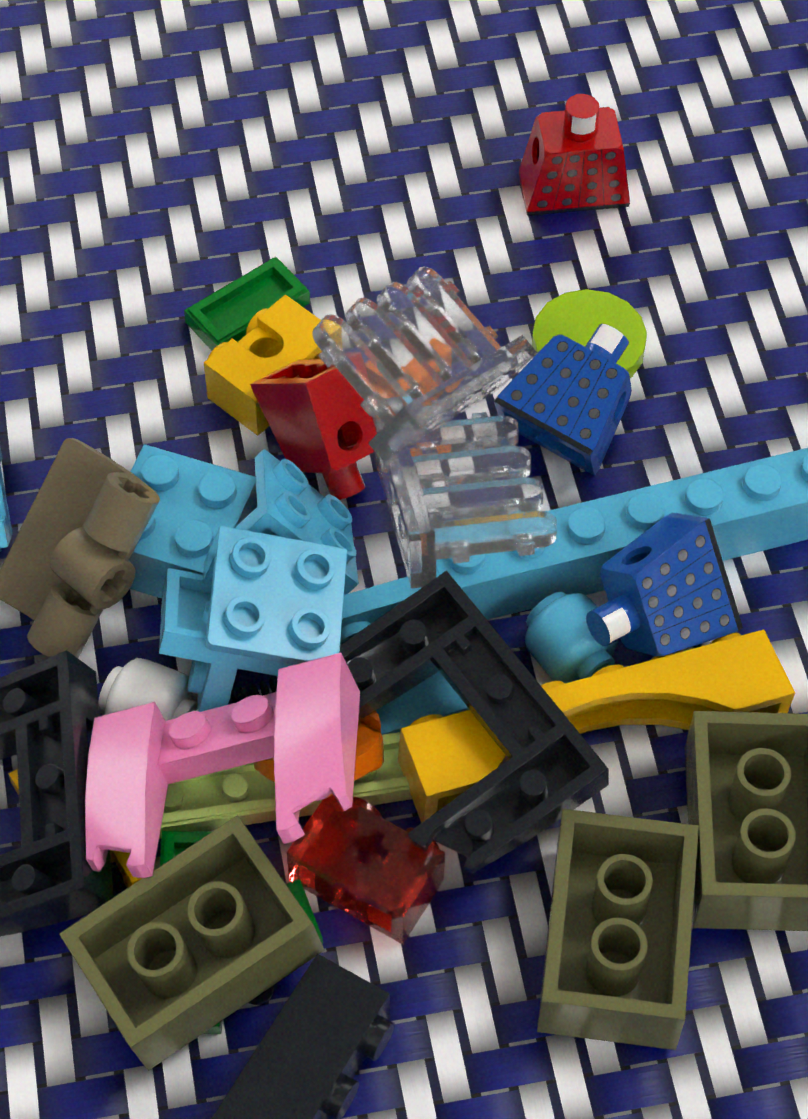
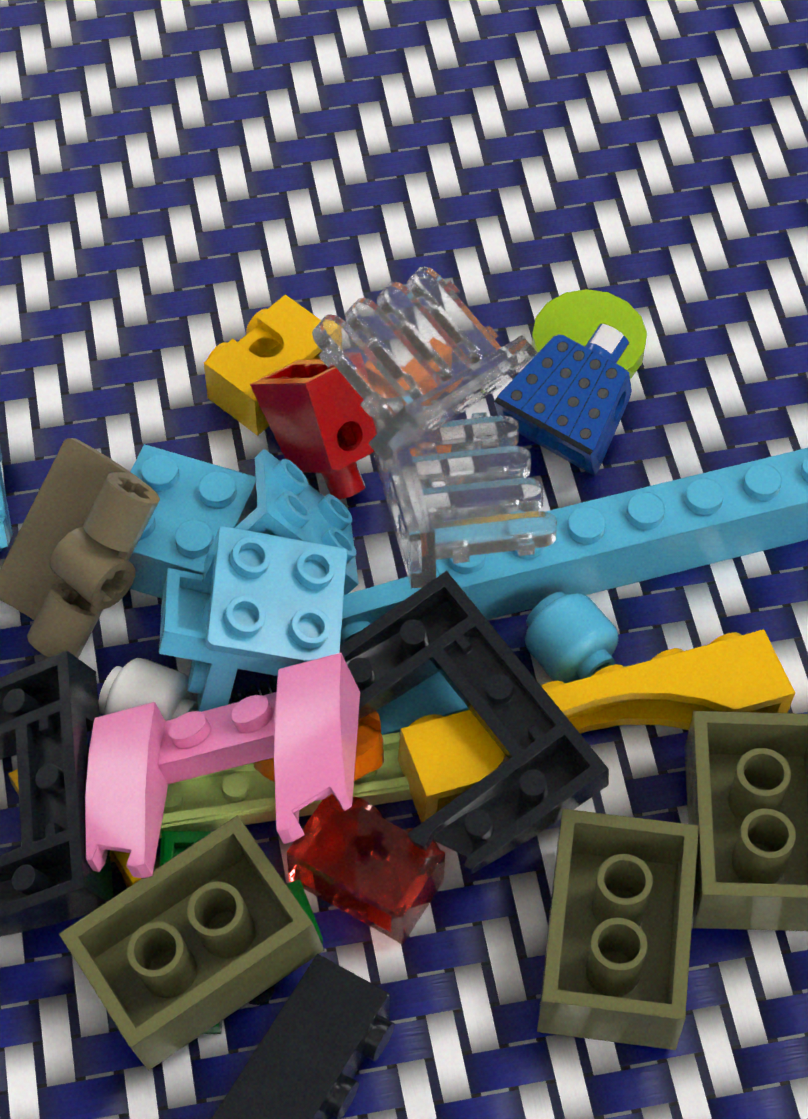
green tile [184,256,310,351] -> none
red torso [519,94,630,216] -> none
blue torso [586,512,743,656] -> none

